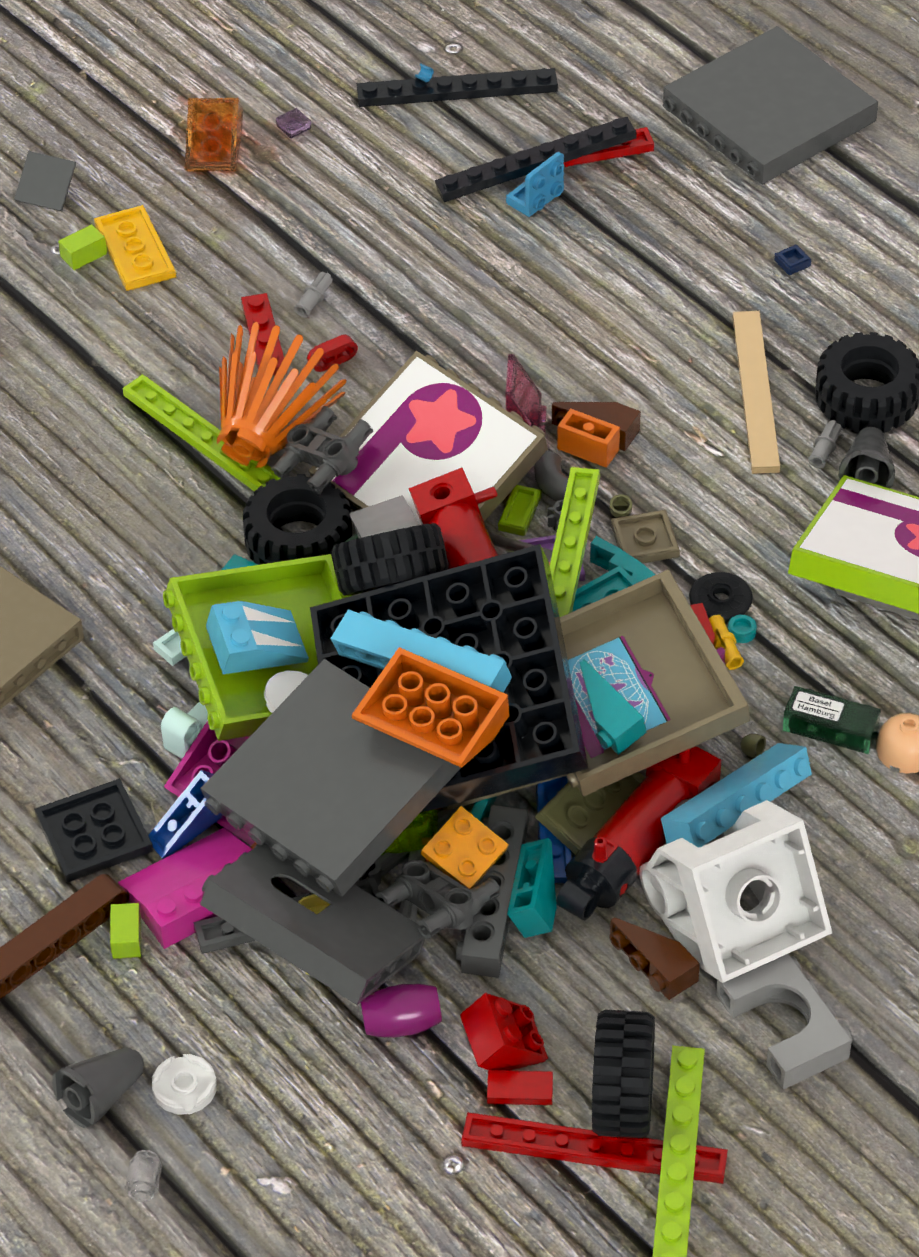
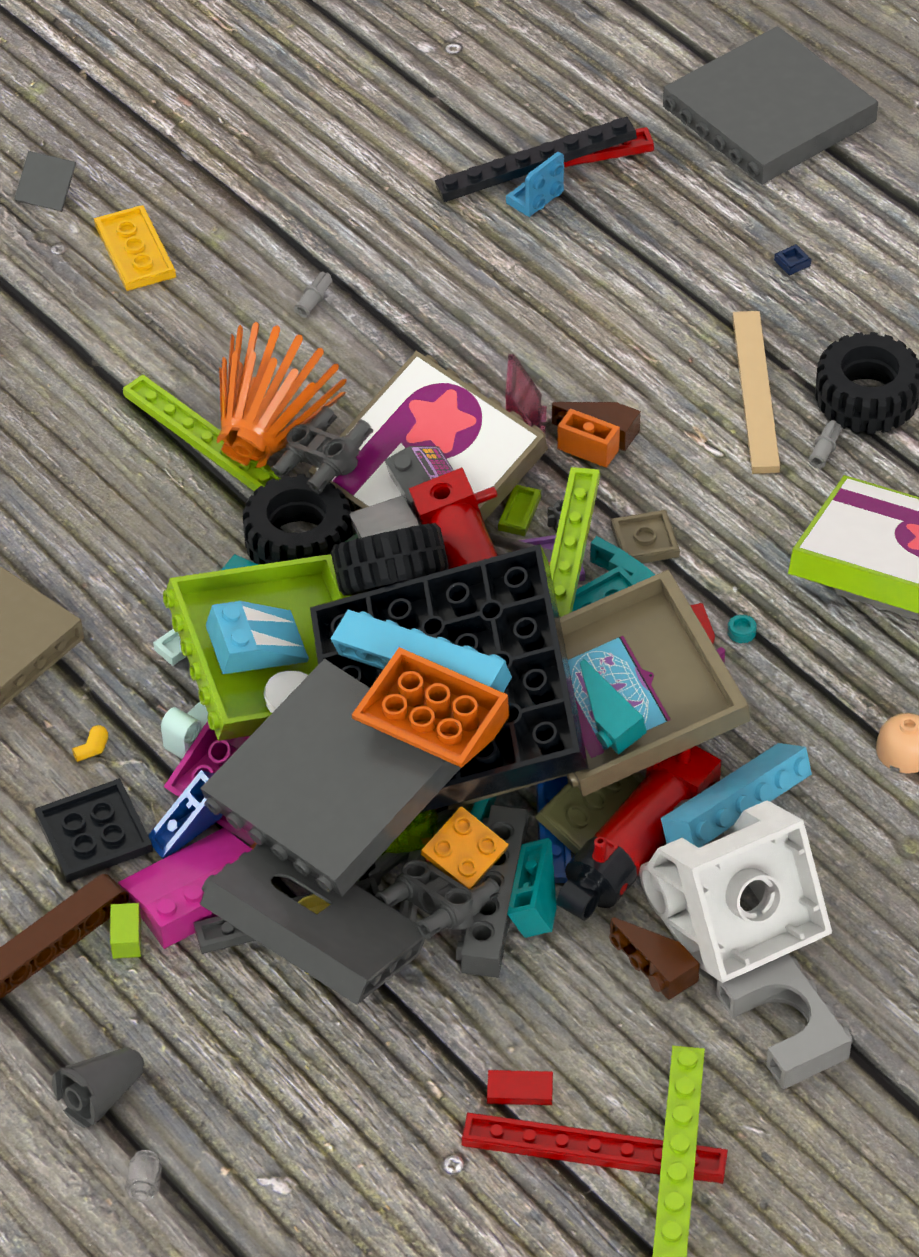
lime piece [58,224,107,270] -> none
white tile [152,1054,217,1115] -> none
clear orange slope [185,98,243,172] -> none
red plate [241,293,287,376] -> none
clear purple plate [276,108,311,138] -> none
red beam [307,334,358,372] -> none
black plate [356,68,558,107] -> none
magenta piece [361,984,442,1038] -> none
dark azure hand [415,63,434,82] -> none
red slope [460,993,548,1071] -> none
dark grey cylinder [534,451,569,502] -> none
black tyre [592,1009,655,1138] -> none
olive hinge [610,494,632,518] -> none
black wheel [689,572,753,621] -> none
yellow pin [709,615,744,670] -> none
olive hinge [740,733,766,758] -> none
clear green brick [782,686,881,754] -> none
dark grey cone [838,427,895,488] -> none
none -> yellow arm [72,725,108,762]
none -> dark grey slope [385,446,454,518]

